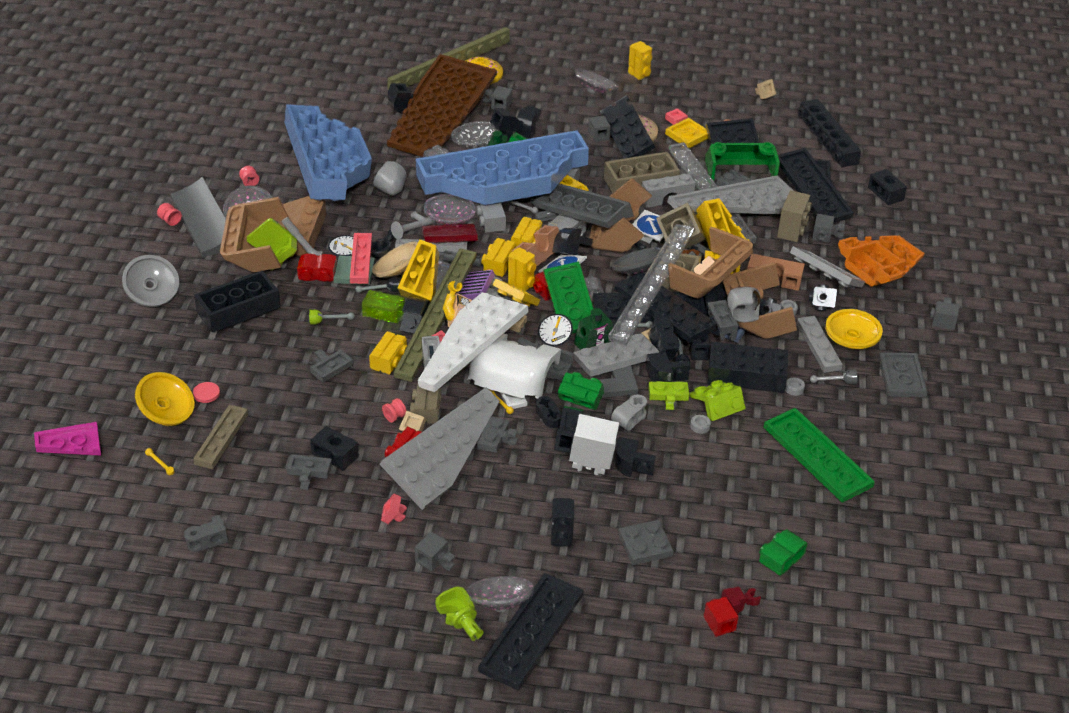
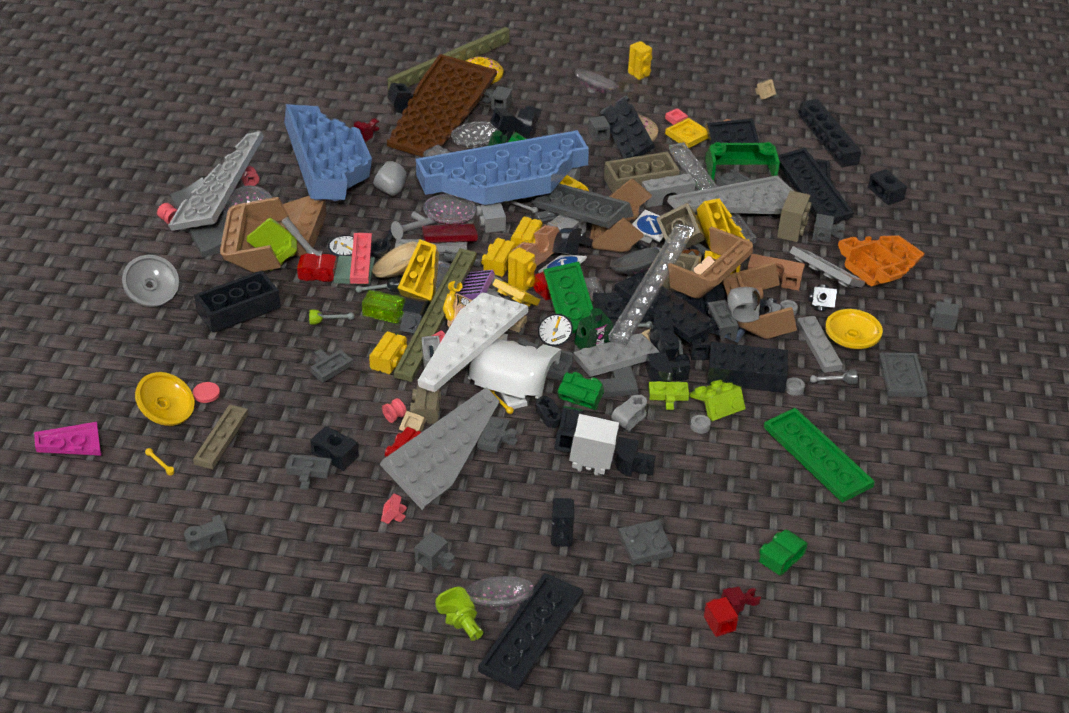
none -> light grey wing [168,131,264,231]
none -> dark red piece [354,118,380,142]

